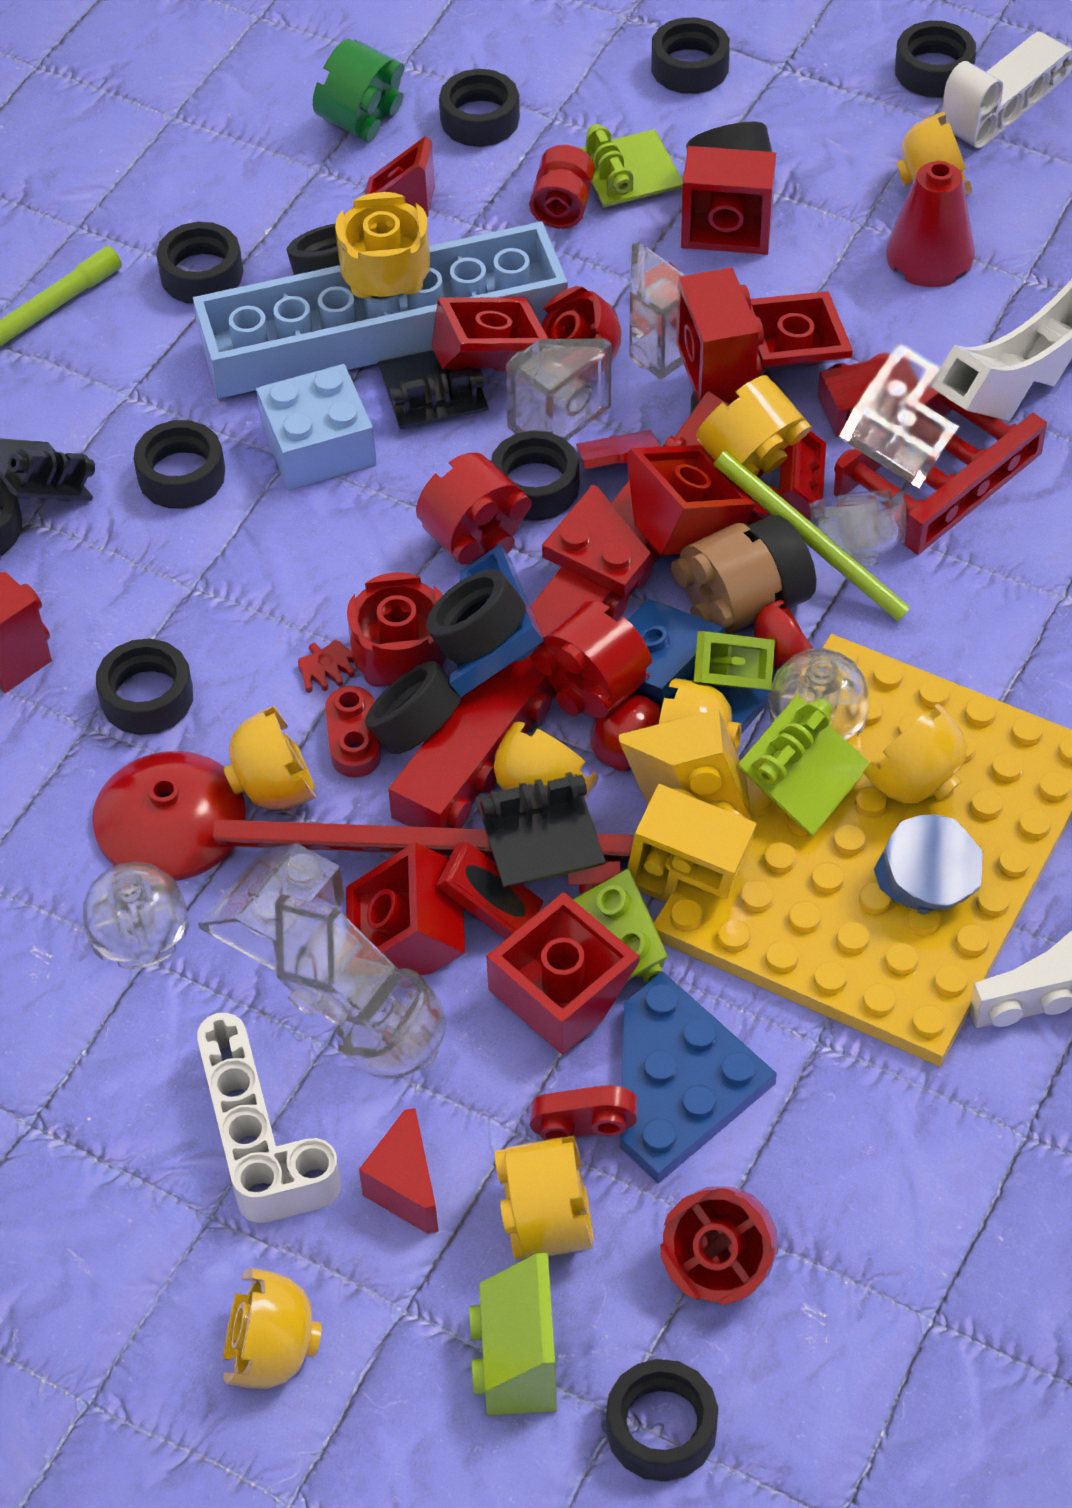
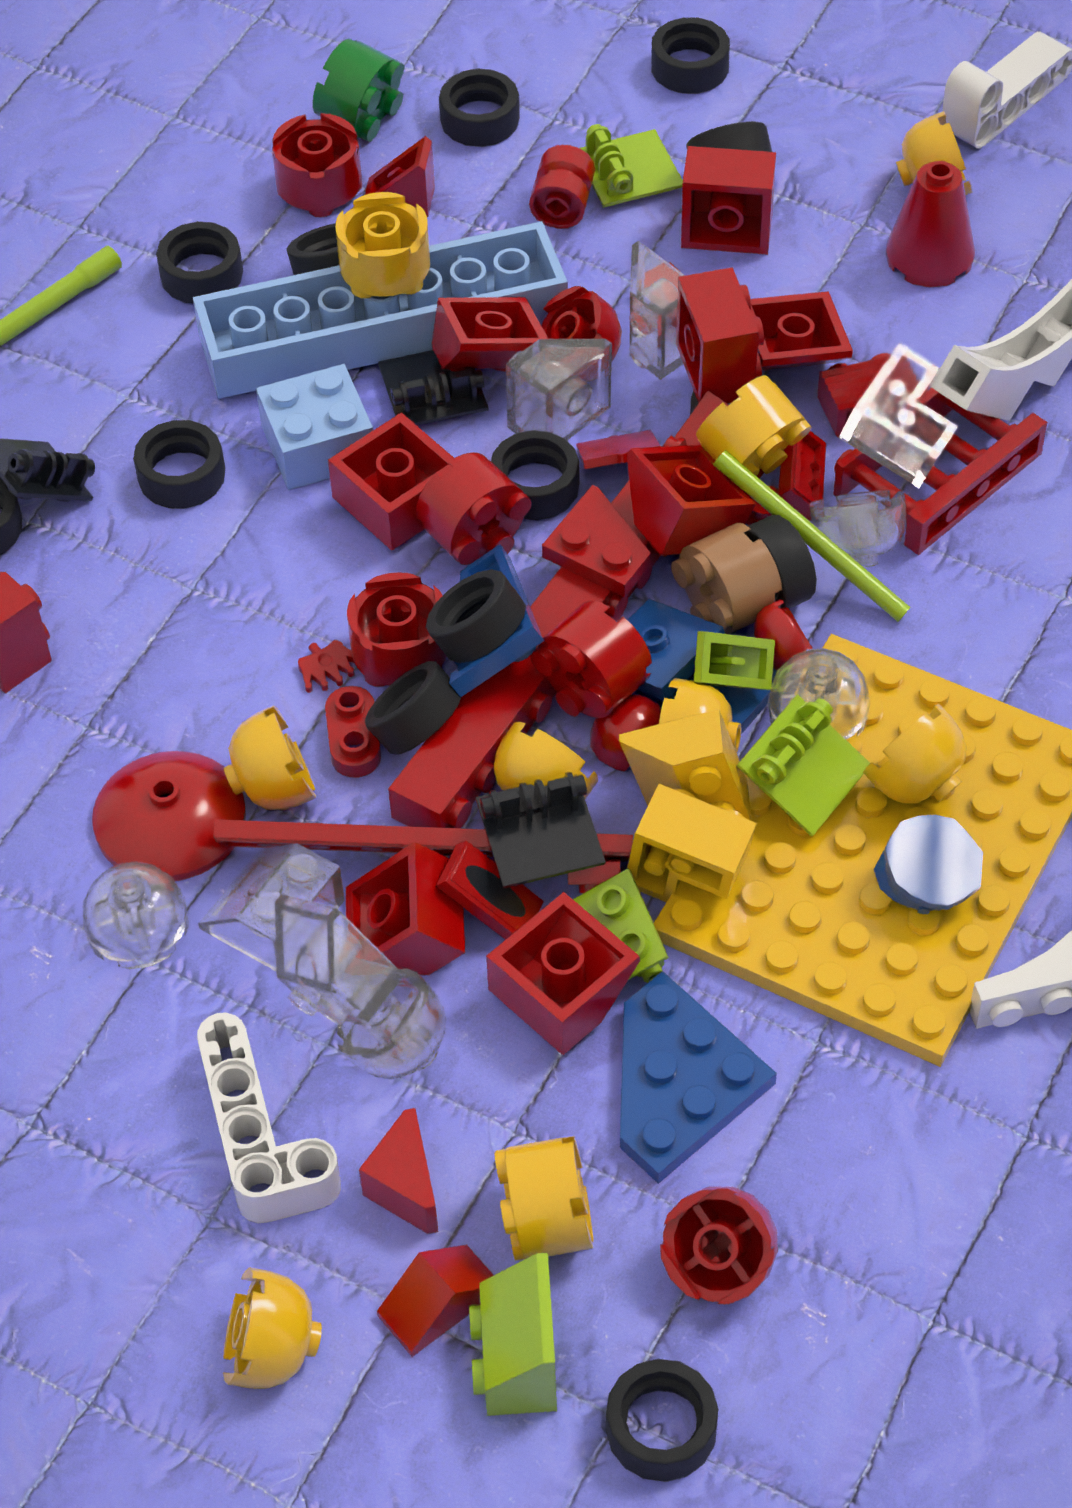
black tyre [96,638,193,735] -> none
red plate [530,1085,638,1140] -> none
black tyre [895,20,976,97] -> none
none -> red brick [272,113,363,217]
none -> red brick [328,412,454,551]
none -> red slope [377,1245,494,1357]

